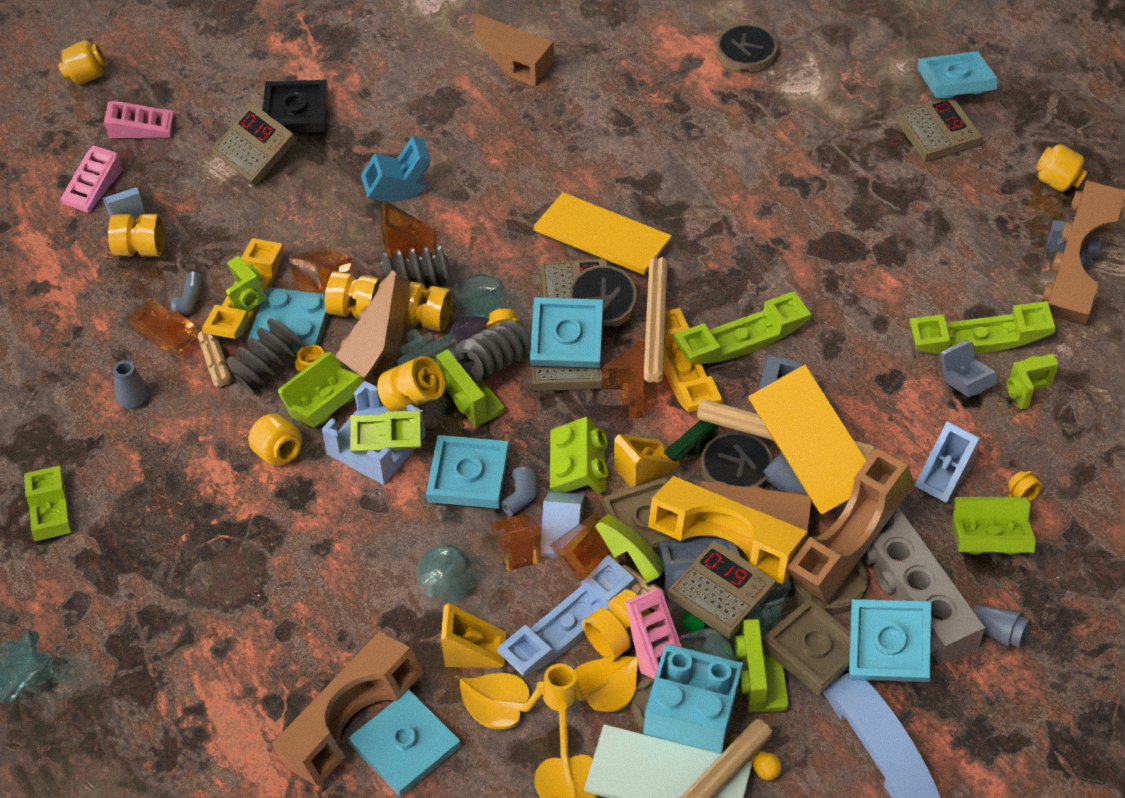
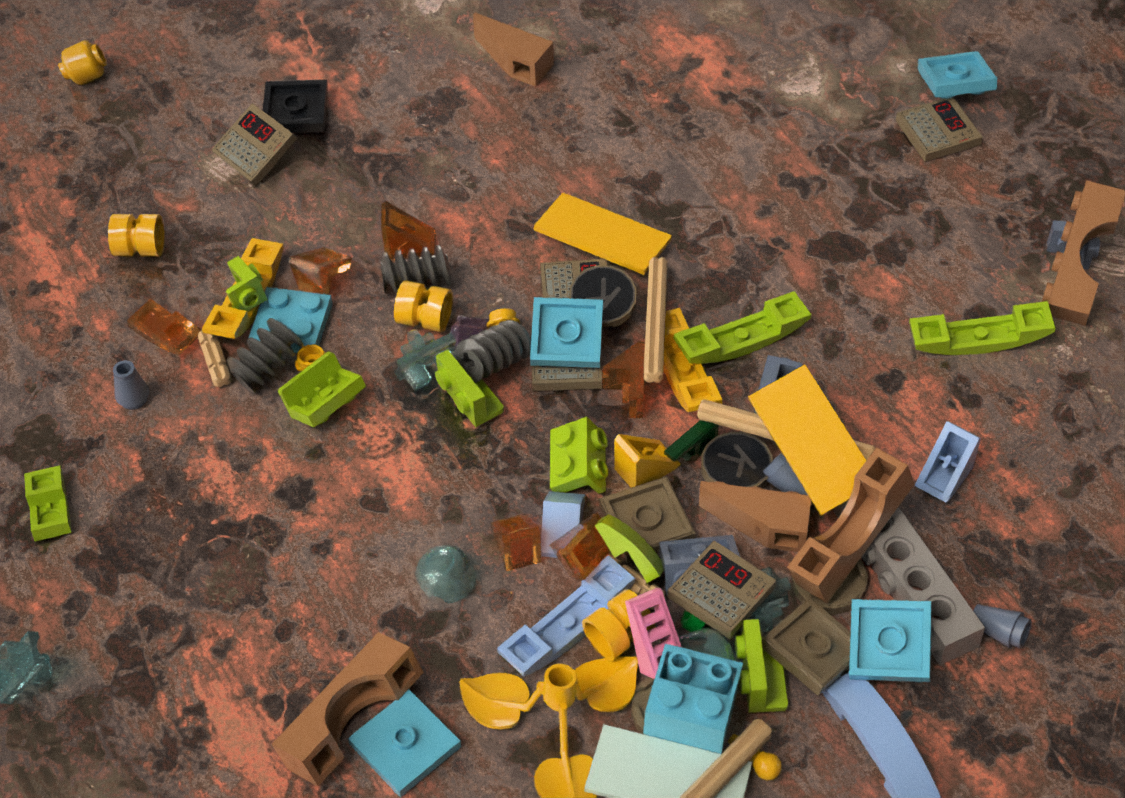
bright pink slope [60,145,123,213] -> none
light blue slope [102,187,145,219] -> none
bright pink slope [104,101,174,139] -> none
sand blue arm [171,271,202,316] -> none
yellow head [248,414,302,466] -> none
light blue panel [322,381,426,485] -> none
yellow wheel [325,271,382,319] -> none
slope [335,270,411,384] -> none
lime slope [350,411,421,453] -> none
dark azure brick [361,135,431,203] -> none
yellow wheel [377,356,445,411] -> none
medium azure plate [426,435,509,509] -> none
yellow slope [441,603,506,668] -> none
clear light blue hair [452,274,504,318] -> none
sand blue arm [500,466,537,517] -> none
yellow arch [648,476,808,585] -> none
tile [717,24,777,73] -> none
sand blue bracket [940,340,998,397] -> none
lime bracket [951,497,1036,555] -> none
lime bracket [1006,353,1059,410] -> none
yellow plate [1008,471,1043,502] -> none
yellow head [1035,144,1087,192] -> none

